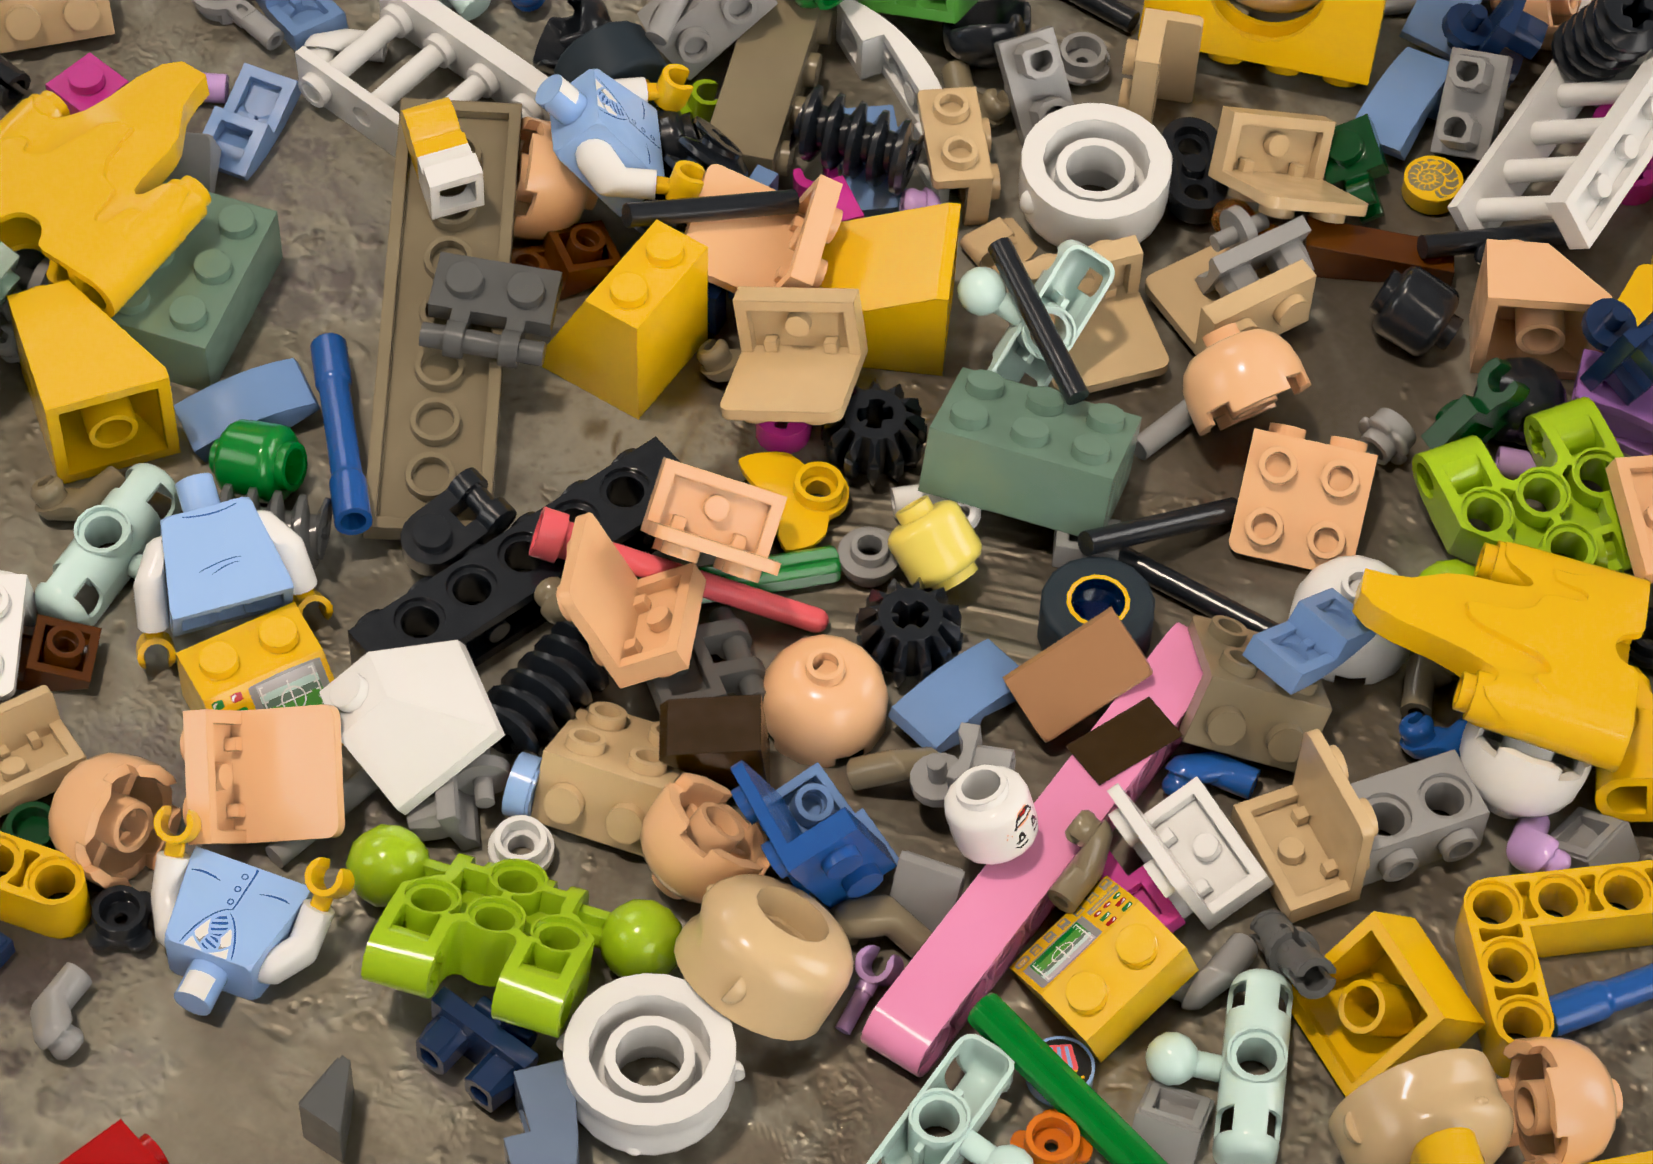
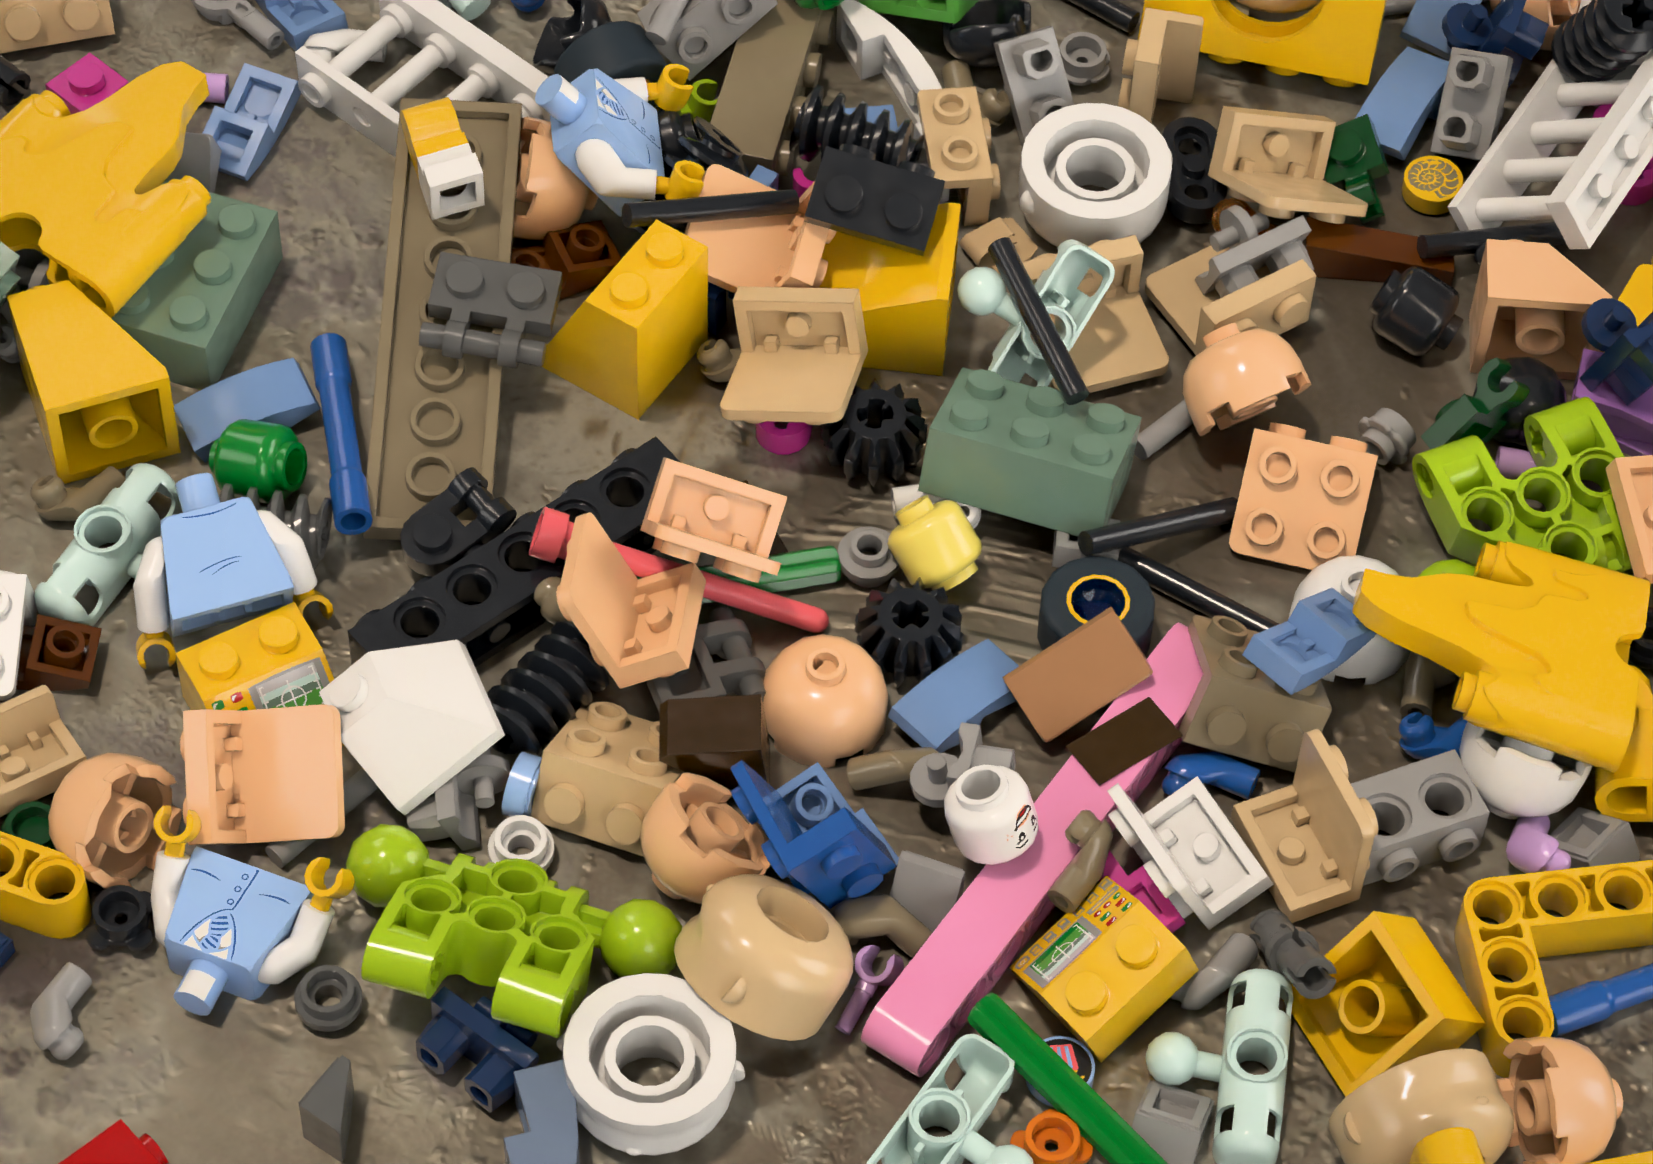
yellow plate [738,451,849,552] -> none
none -> dark grey plate [294,965,363,1032]
none -> black bracket [804,144,945,256]

